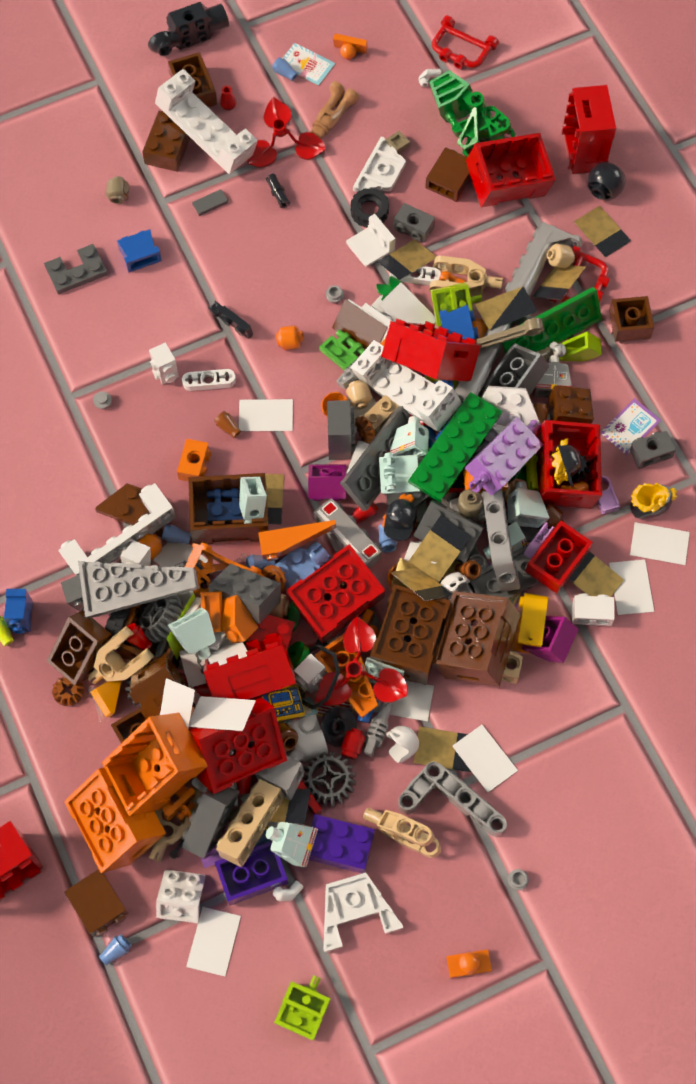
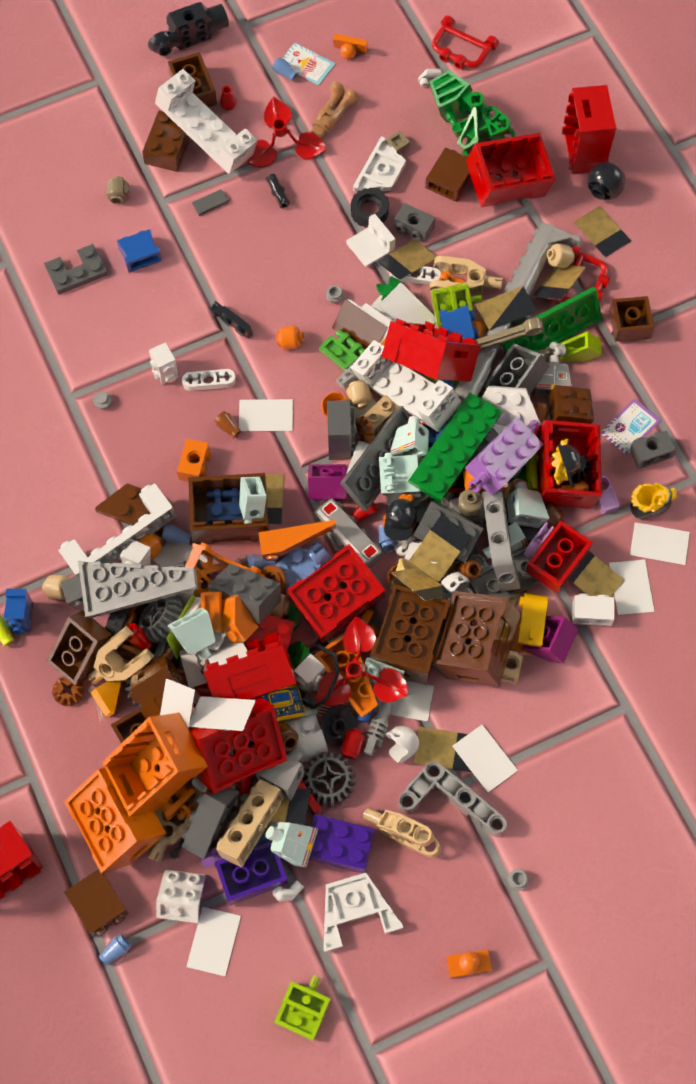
none -> tan head [42,575,69,600]
none -> white arm [396,533,417,556]

